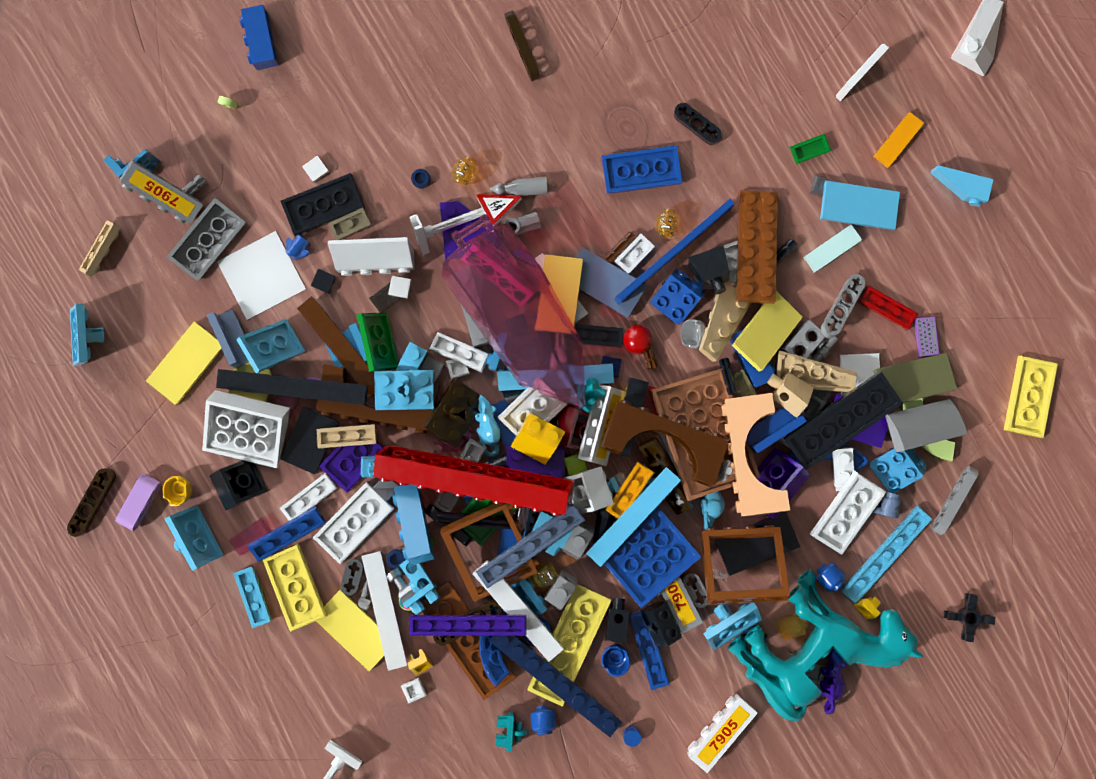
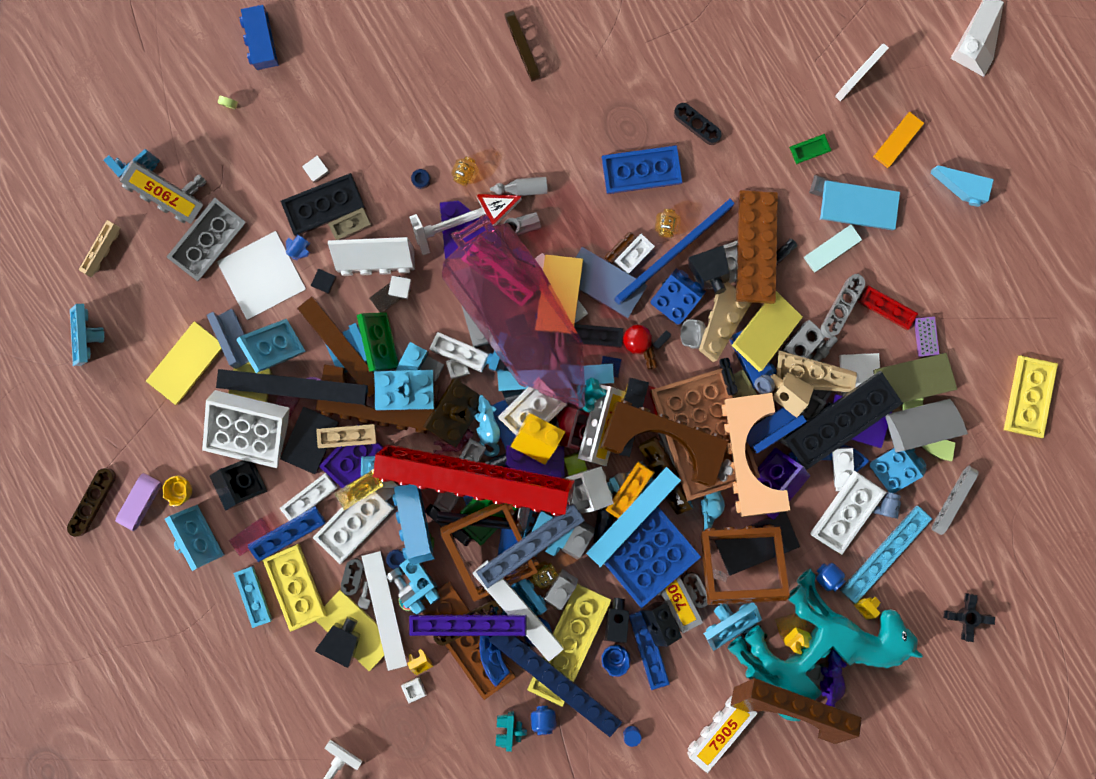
none -> black torso [315,616,360,668]
none -> clear yellow slope [335,470,383,510]
none -> black tile [652,330,671,350]
none -> reddish brown arch [730,678,862,744]
none -> sand blue tile [754,375,775,394]
none -> yellow tile [783,627,812,655]

